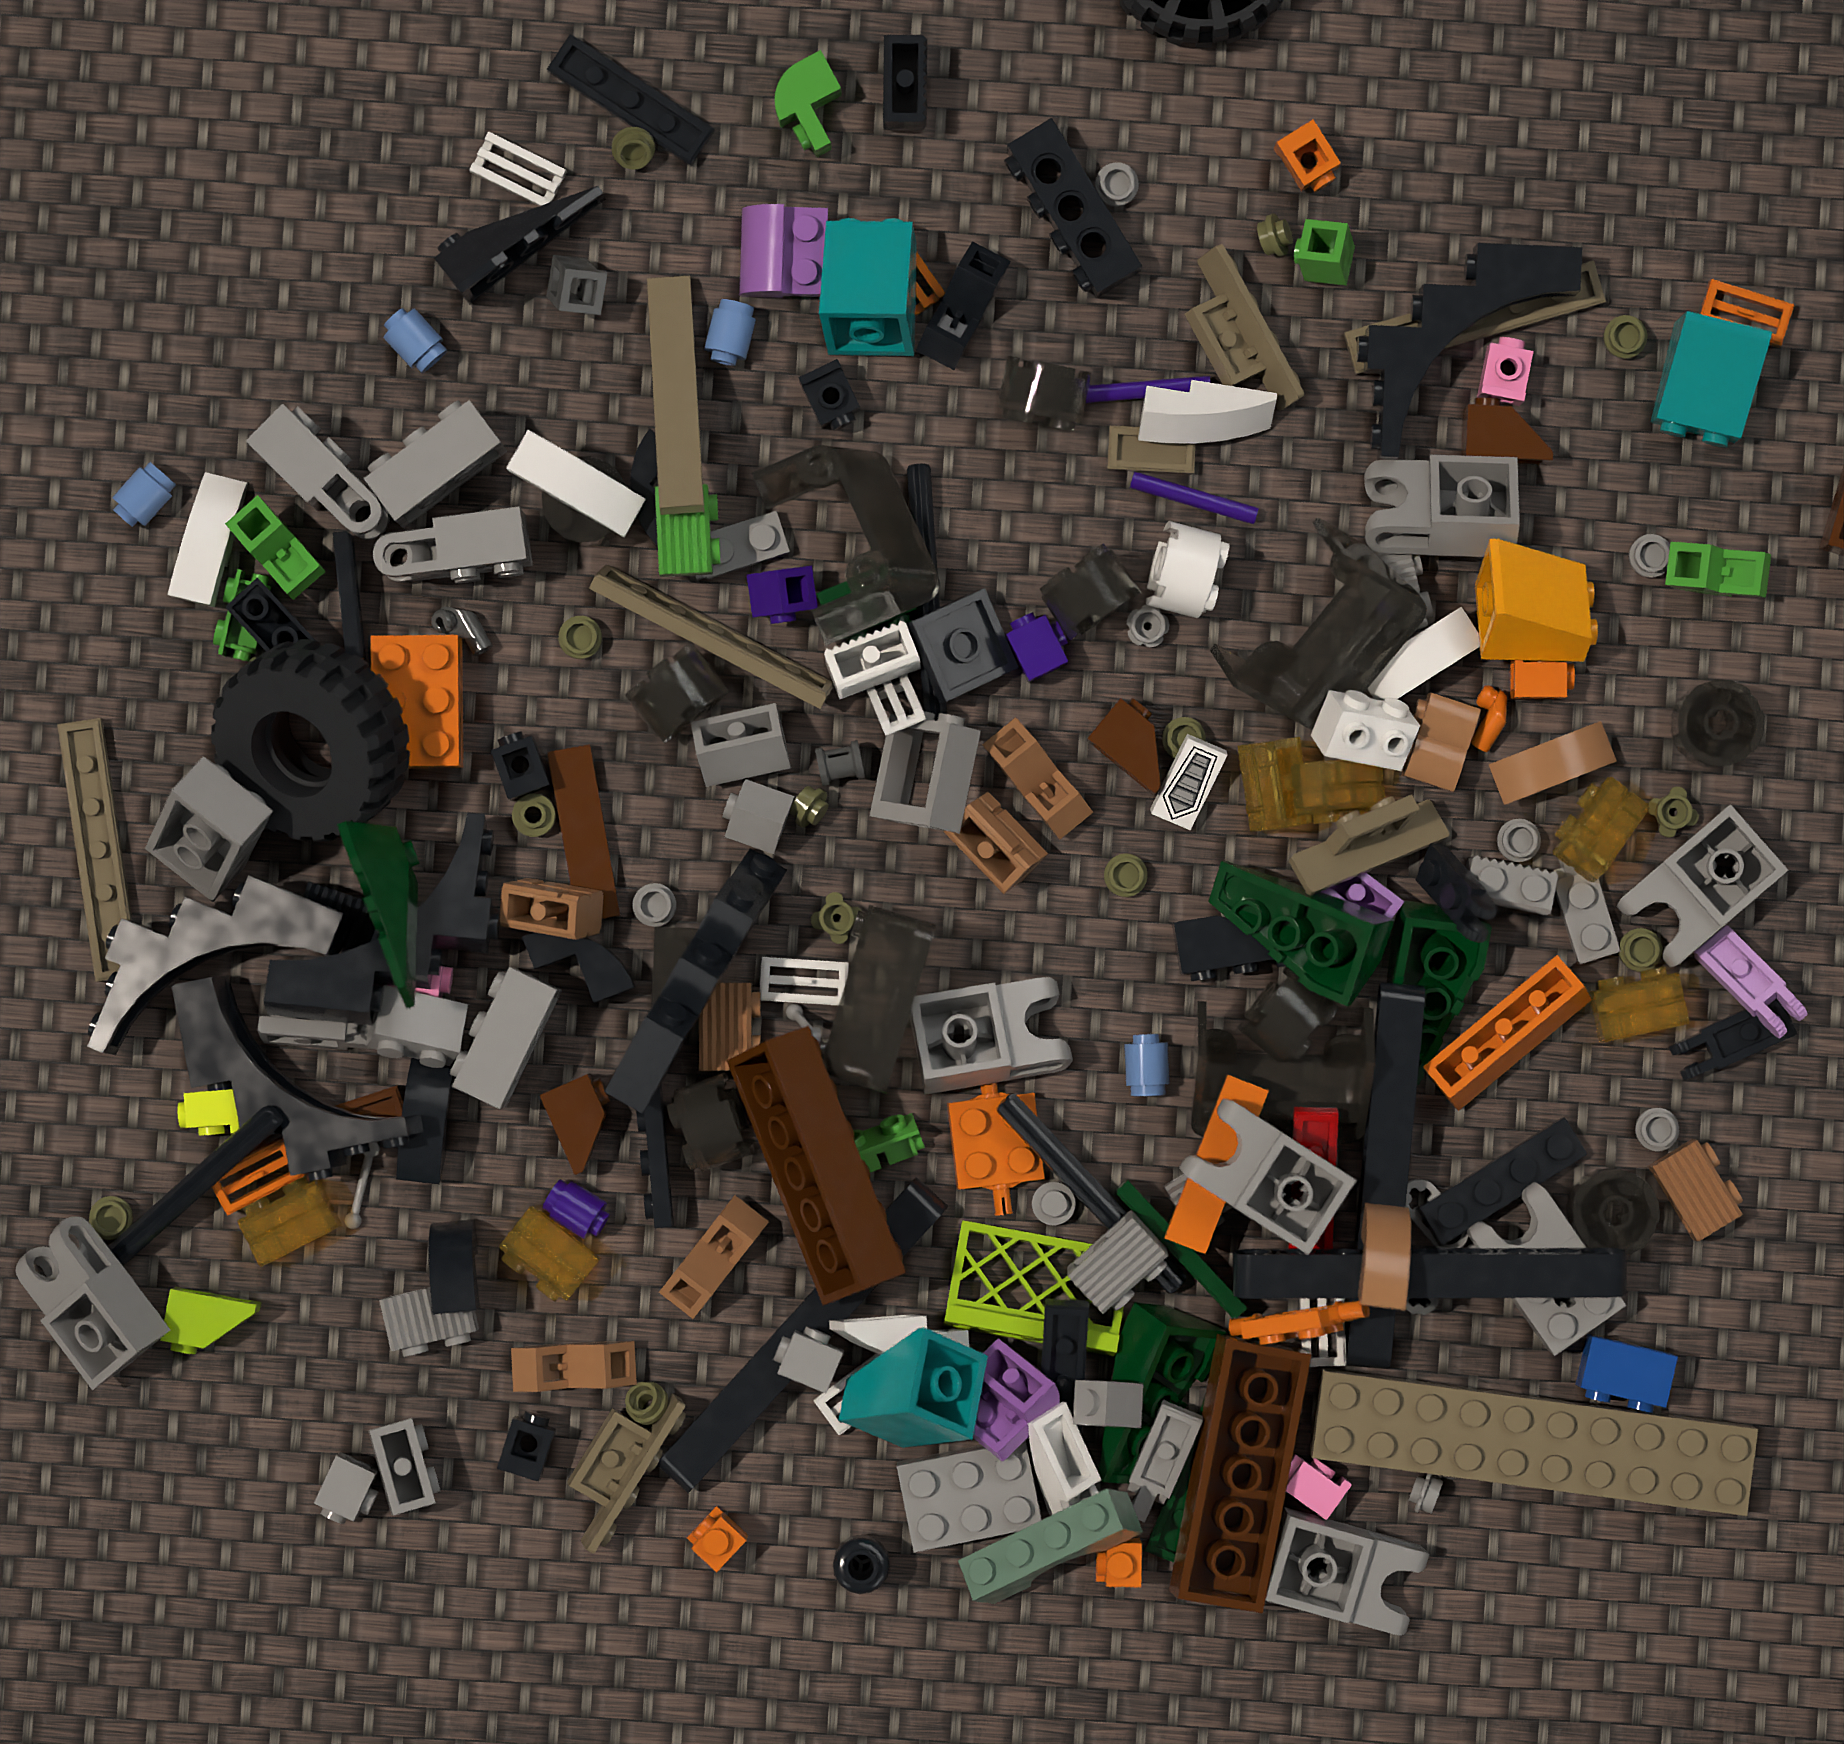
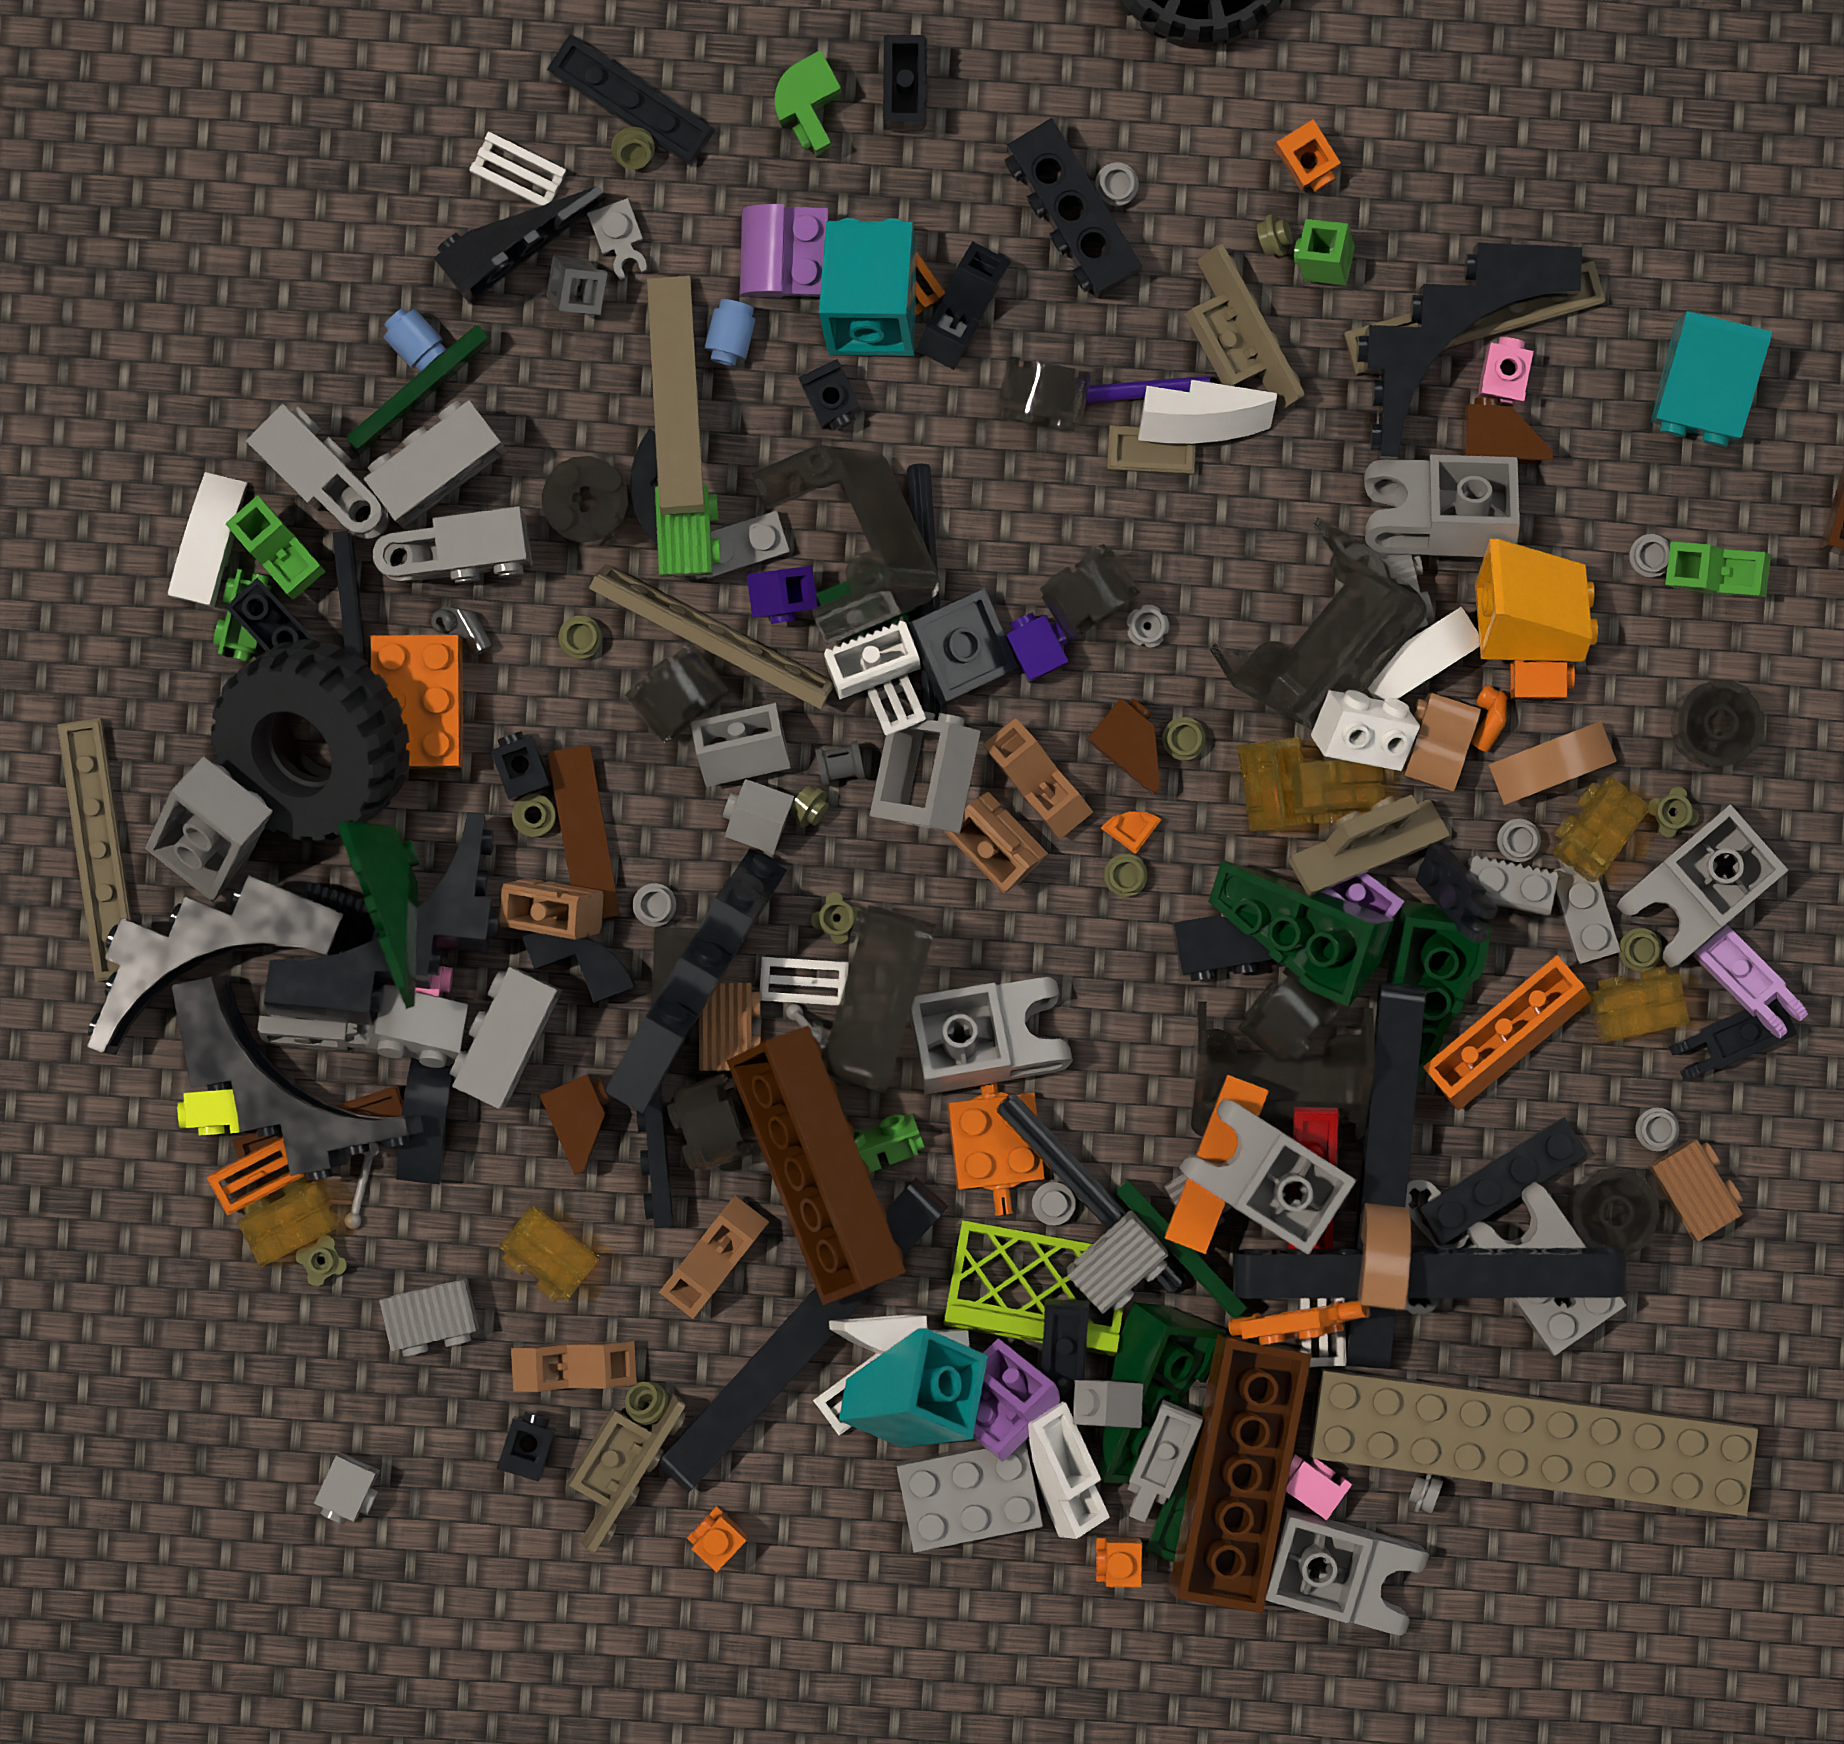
light grey brick [15,1217,170,1390] -> none
olive plate [89,1196,133,1240] -> none
black axle [108,1105,283,1266] -> none
medium blue brick [112,462,176,527] -> none
lime slope [160,1287,261,1354] -> none
light grey brick [368,1418,440,1515] -> none
black brick [428,1219,480,1315] -> none
white slope [507,430,646,538] -> none
dark purple brick [542,1179,610,1240] -> none
light grey brick [773,1326,844,1393] -> none
black head [833,1534,890,1594] -> none
sand green arch [958,1489,1143,1604] -> none
medium blue brick [1124,1034,1170,1096] -> none
dark purple bar [1129,471,1259,525] -> none
white brick [1146,521,1229,618] -> none
tile [1150,734,1227,830] -> none
blue brick [1575,1334,1678,1413] -> none
olive plate [1603,315,1647,359] -> none
orange tile [1699,279,1794,347] -> none
none -> olive plate [295,1235,347,1286]
none -> dark green tile [347,325,492,454]
none -> light grey plate [587,198,647,282]
none -> orange tile [1100,811,1162,854]

